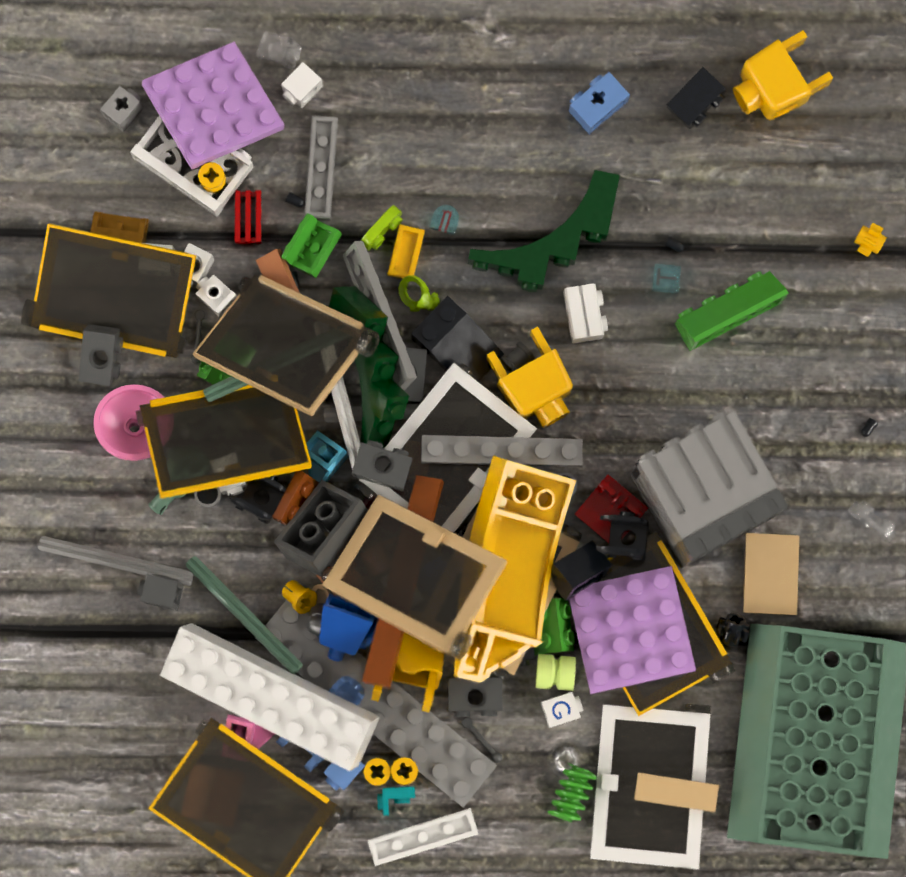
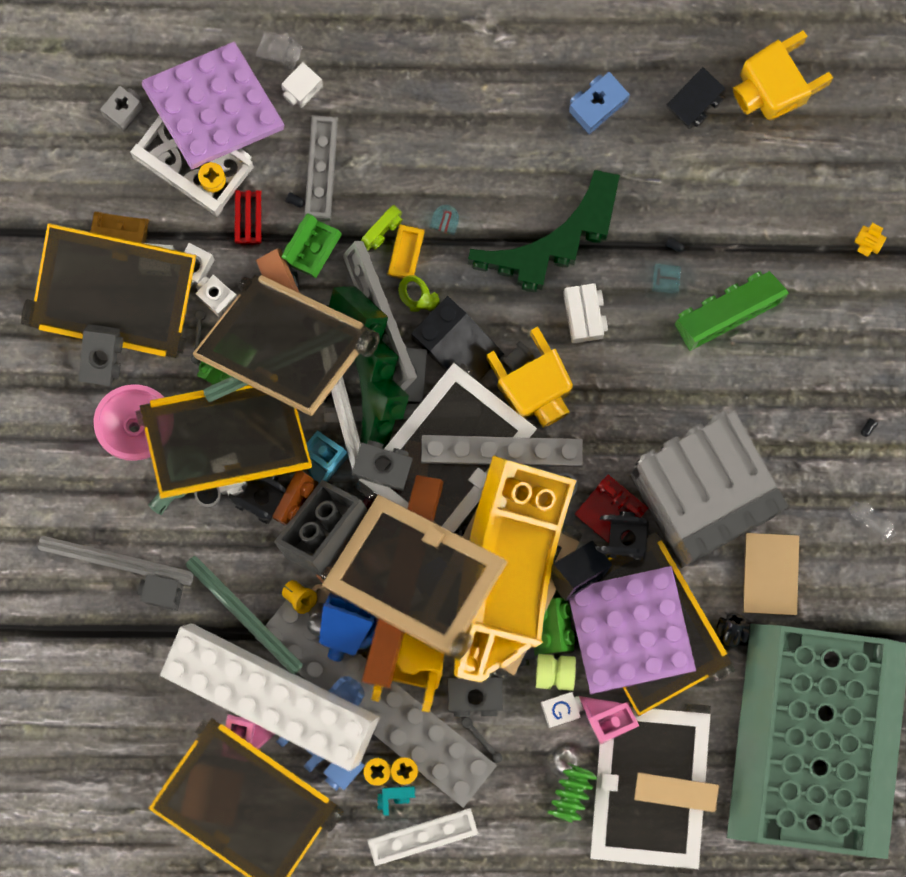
none -> bright pink slope [579,696,639,744]

